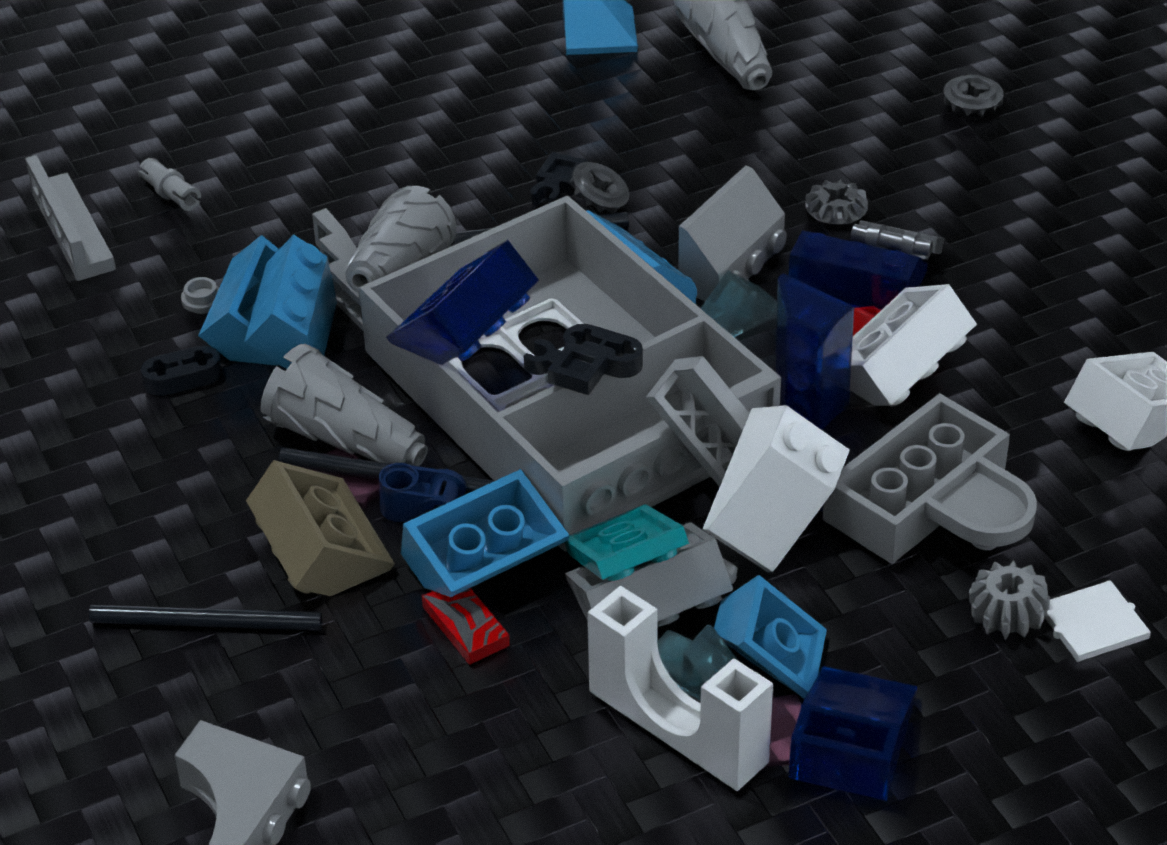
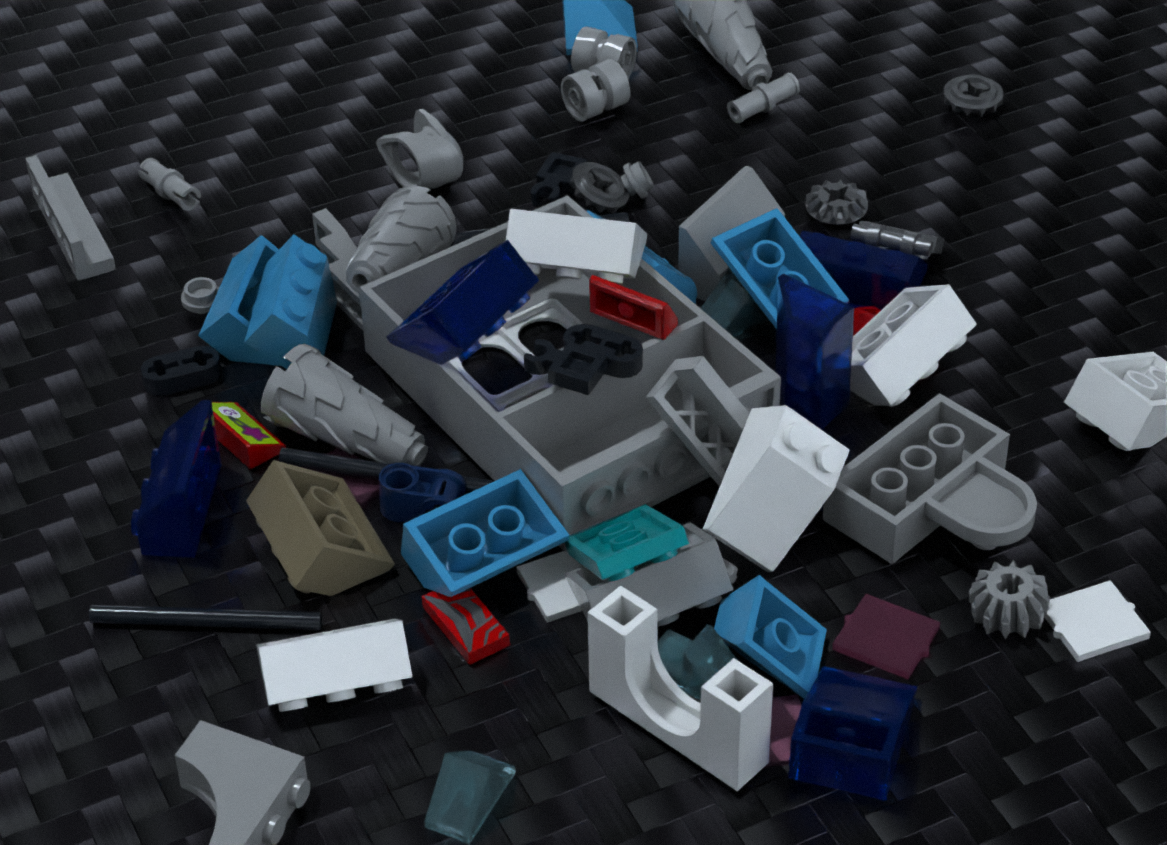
none -> clear blue slope [131,400,221,558]
none -> slope [199,402,286,470]
none -> white slope [256,619,412,712]
none -> light grey helmet [376,109,464,189]
none -> clear light blue slope [425,750,515,844]
none -> white slope [503,209,647,284]
none -> white piece [517,551,583,623]
none -> light grey wheel [561,59,630,122]
none -> light grey wheel [571,26,637,79]
none -> red slope [589,275,678,340]
none -> light grey plate [621,161,654,199]
none -> dark azure slope [710,208,849,343]
none -> light grey pin [727,73,800,123]
none -> clear pink piece [832,594,940,679]

